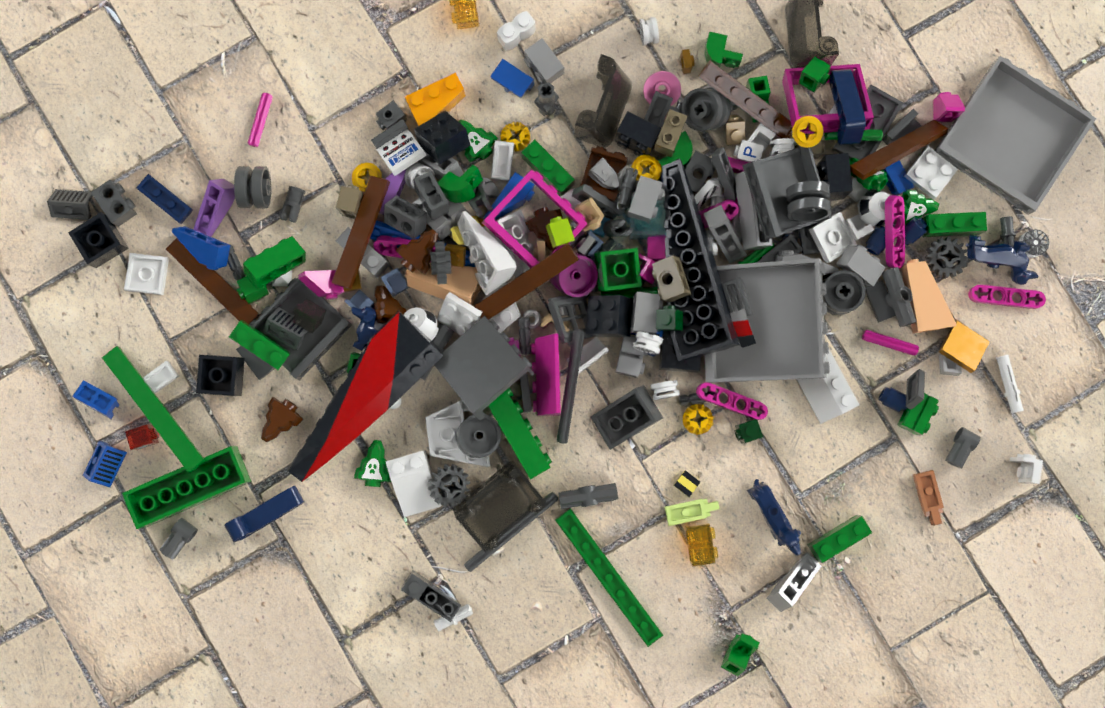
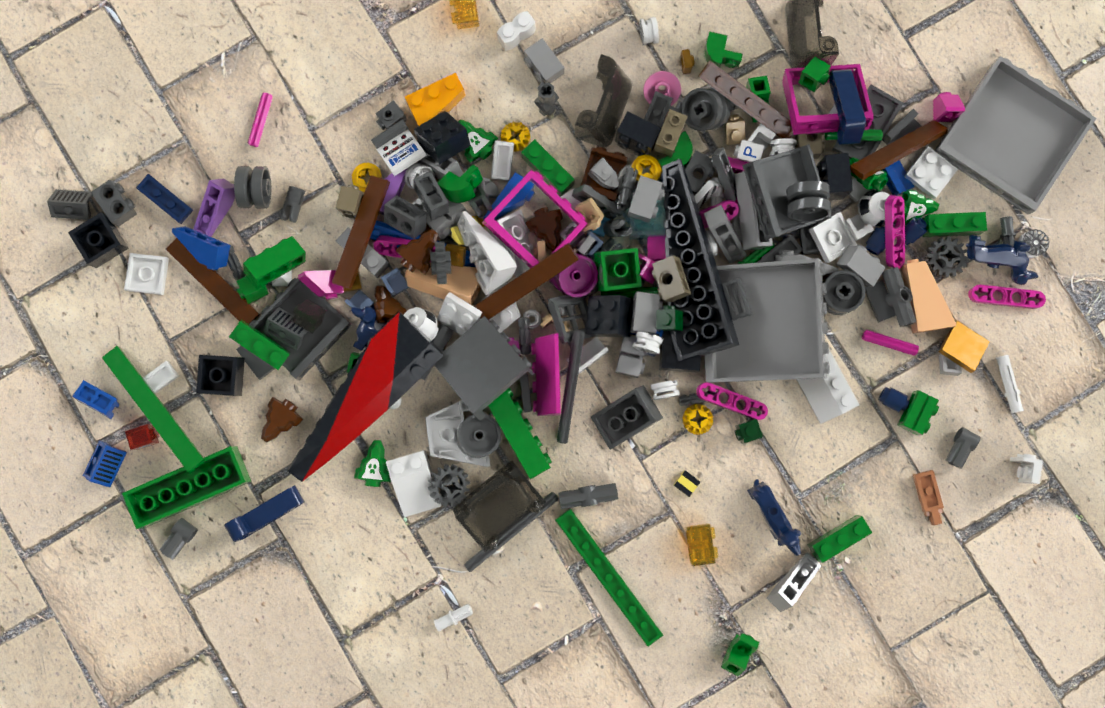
dark grey slope [401,570,461,622] -> none
blue panel [491,59,534,98] -> none
lime brick [546,216,575,248] -> none
yellowish green hinge [664,499,720,526] -> none
sticker [730,309,756,348] -> none
yellow gear [792,116,823,148] -> none
dark grey tile [906,369,925,410] -> none

